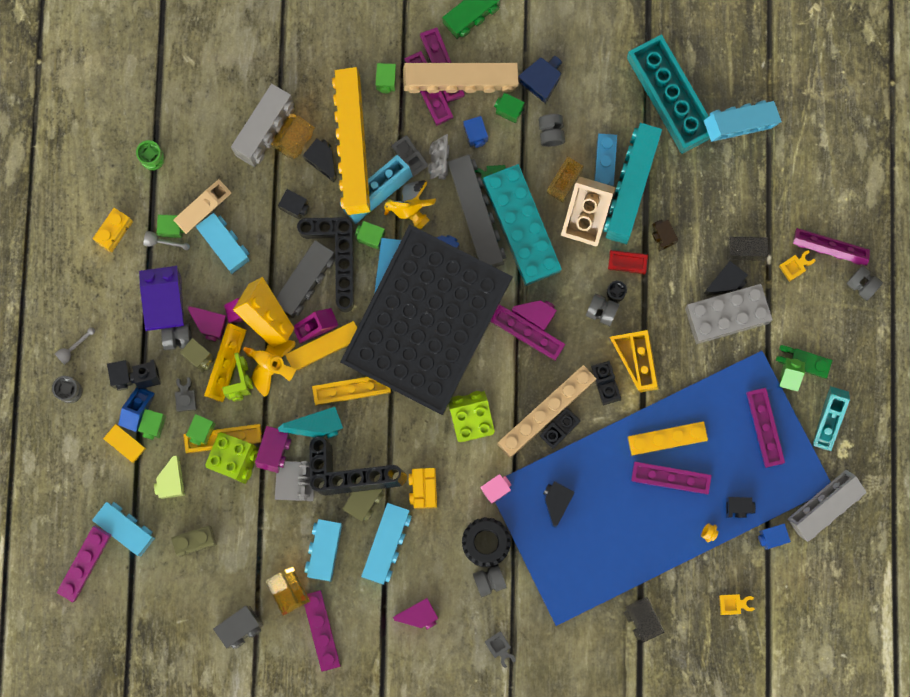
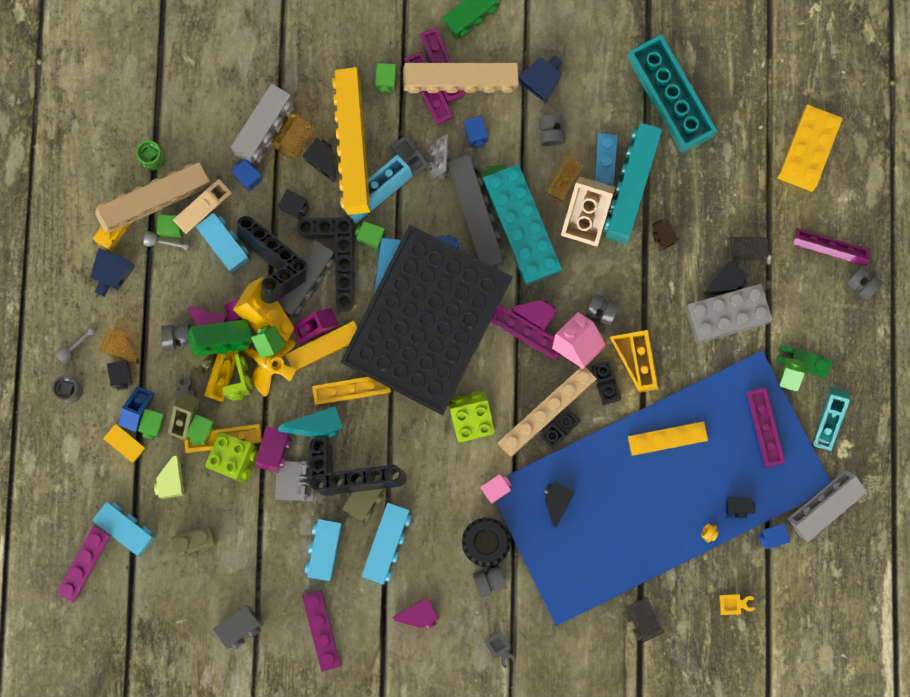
black brick [129,359,161,390] -> none
dark purple slope [139,266,184,331] -> none
clear yellow brick [266,567,310,616] -> none
yellow animal [384,180,436,229] -> none
yellow brick [409,468,437,509] -> none
green brick [494,93,525,123] -> none
black wheel [607,280,627,302] -> none
red tile [608,250,648,274] -> none
magenta plate [631,462,712,495] -> none
medium azure brick [704,100,782,142] -> none
yellow plate [779,250,816,282] -> none
none -> dark blue torso [91,248,135,297]
none -> tan brick [95,163,210,234]
none -> clear yellow slope [99,327,140,365]
none -> olive brick [168,392,200,441]
none -> green brick [187,319,252,357]
none -> blue brick [232,159,263,192]
none -> black beam [237,216,308,304]
none -> bright green brick [251,325,286,358]
none -> bright pink slope [552,312,606,369]
none -> yellow brick [777,104,843,192]

